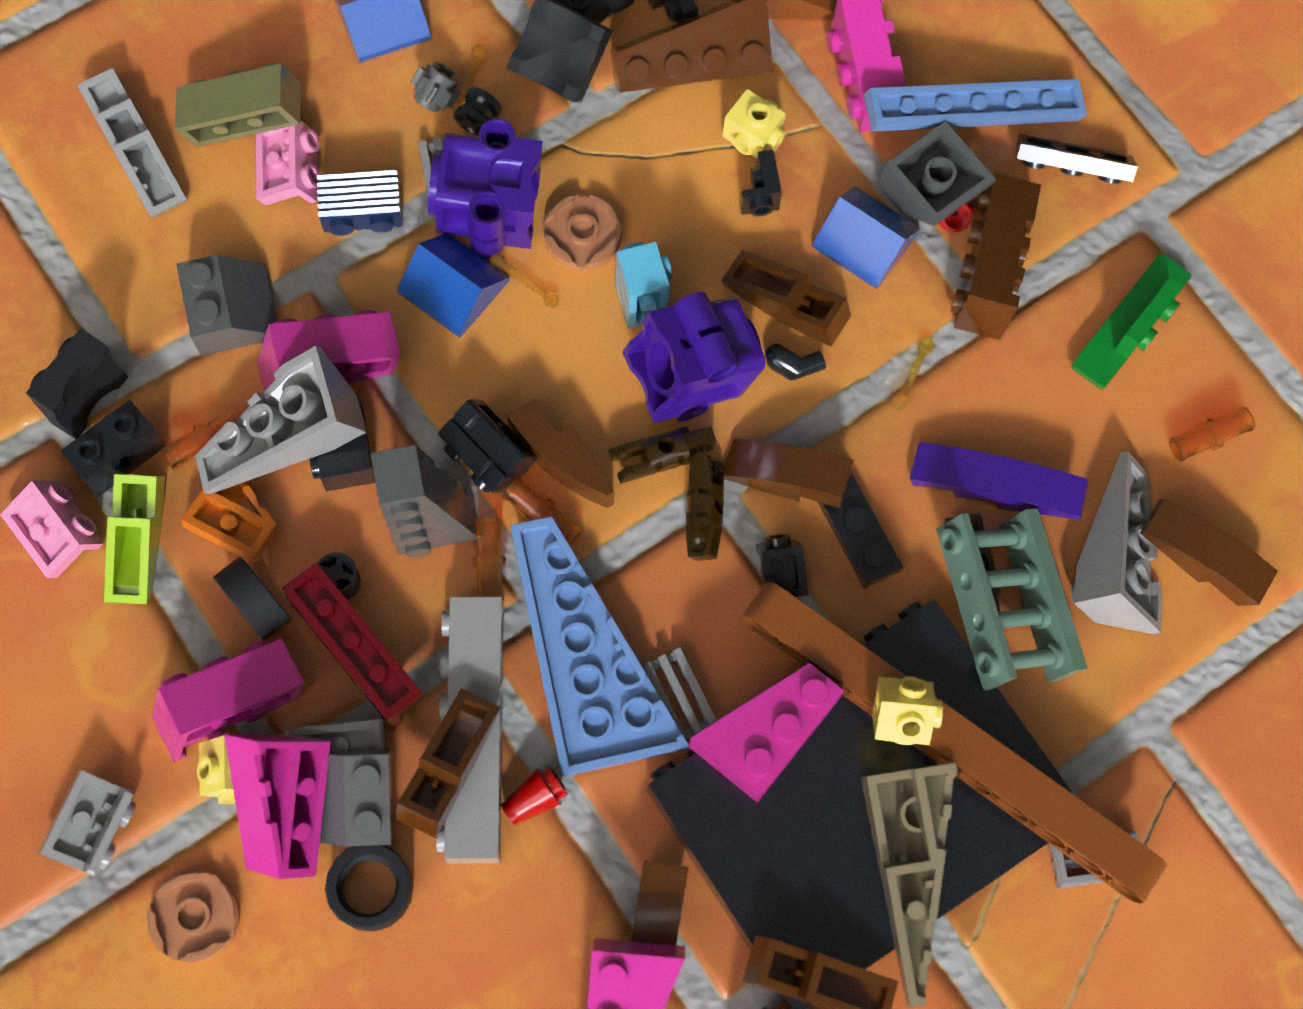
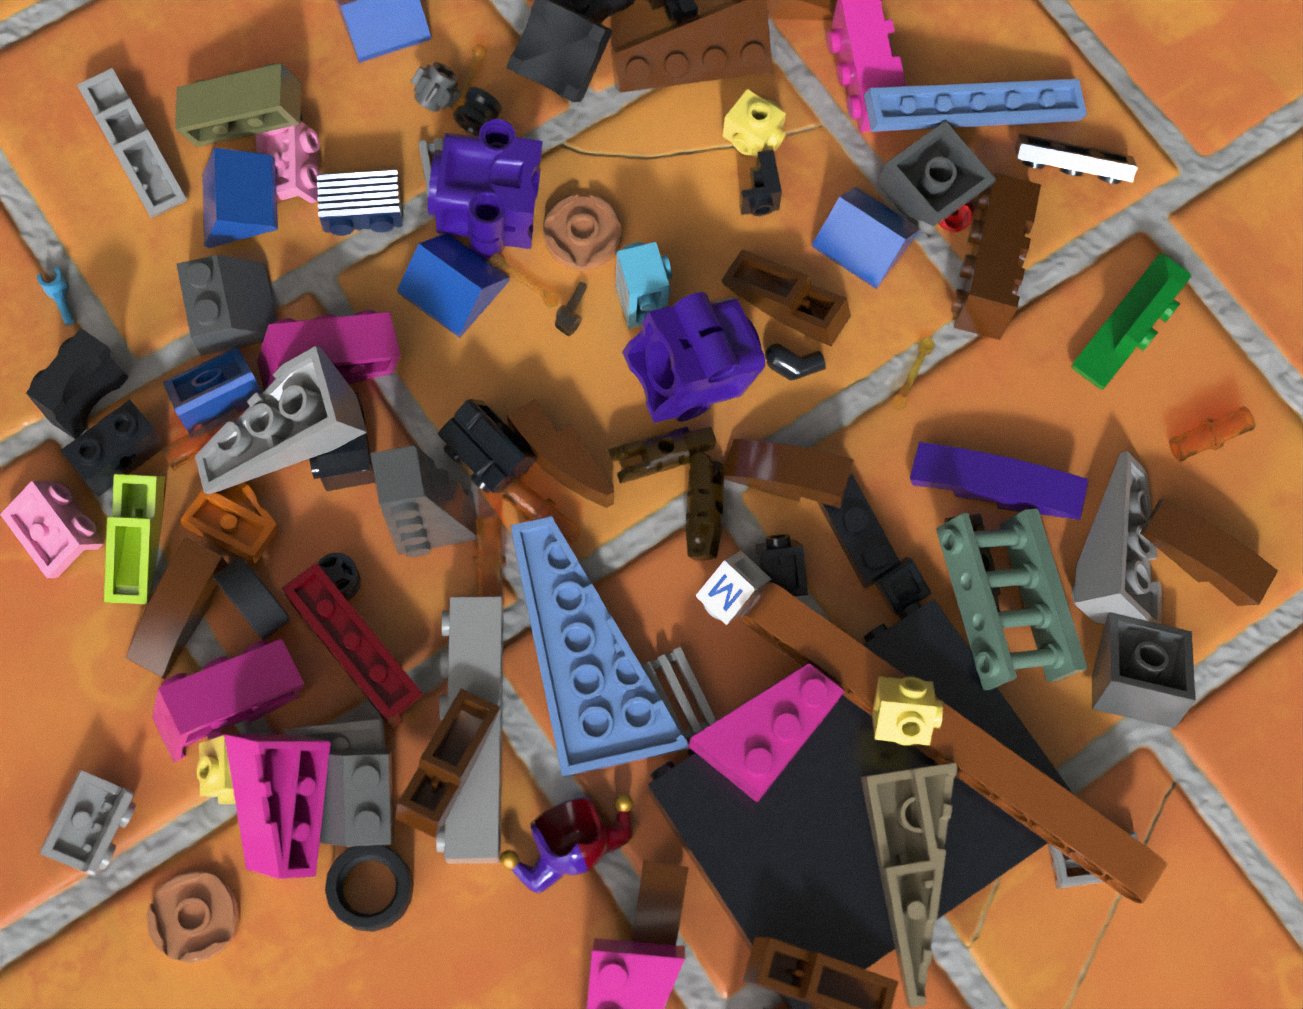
red cone [501,765,569,826] -> none
none -> dark azure hand [37,267,75,325]
none -> reddish brown slope [126,537,228,679]
none -> blue slope [163,346,262,436]
none -> blue slope [202,148,278,248]
none -> piece [500,794,633,893]
none -> clear smoke hand [555,282,588,336]
none -> white brick [696,551,771,625]
none -> black tile [873,556,932,616]
none -> dark grey slope [1092,612,1196,728]

